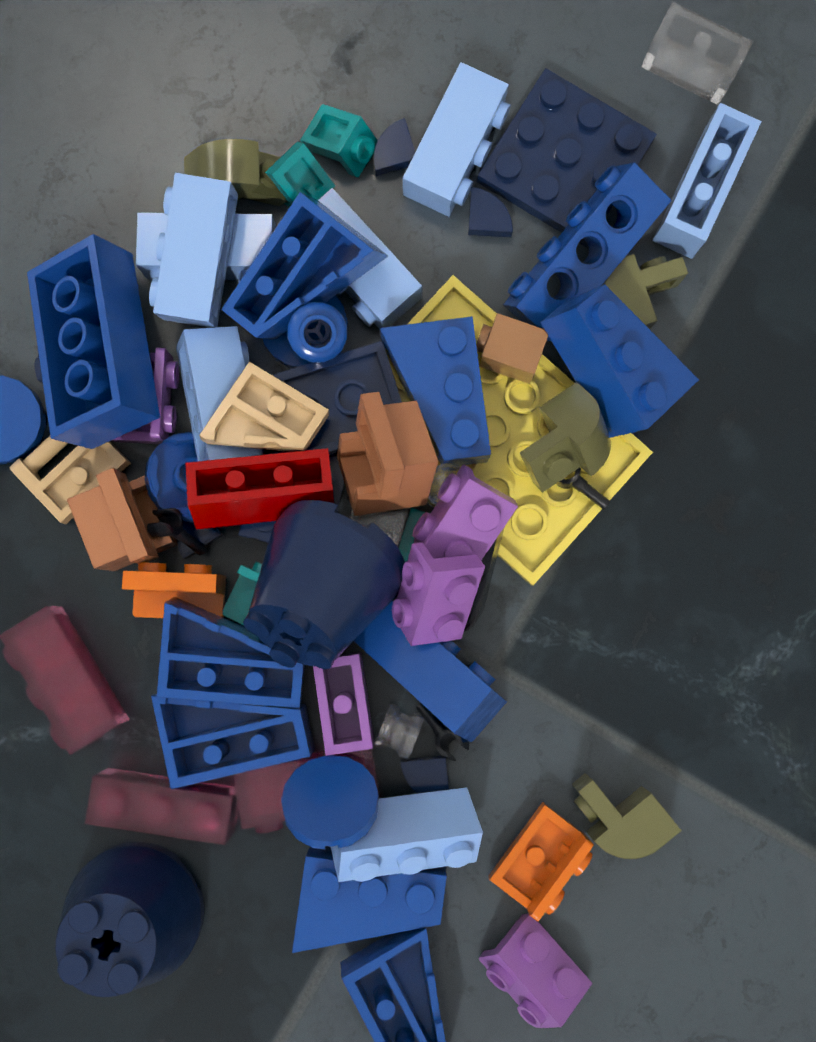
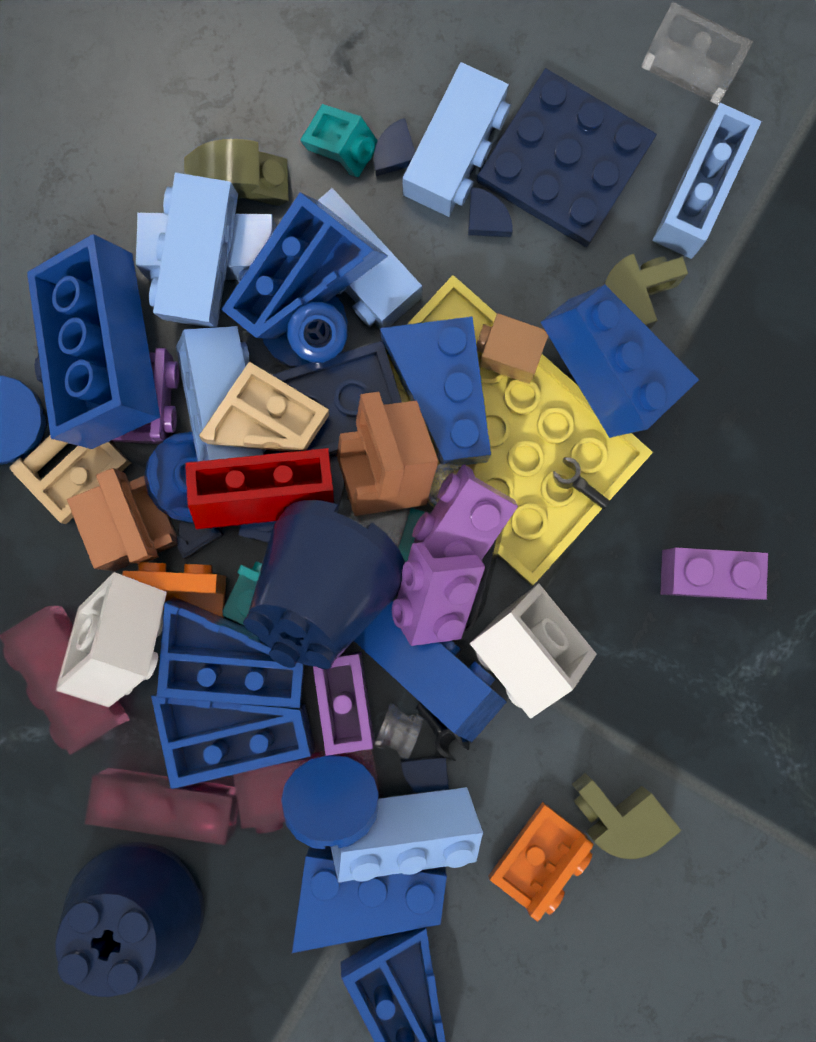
black hand [147,508,206,556] -> none
teal bracket [265,141,336,209] -> none
medium lavender bracket [478,913,593,1028] -> none
blue brick [503,162,672,342] -> none
olive brick [520,382,611,493] -> none
none -> white brick [56,572,167,707]
none -> white brick [470,583,597,719]
none -> medium lavender brick [660,547,768,600]

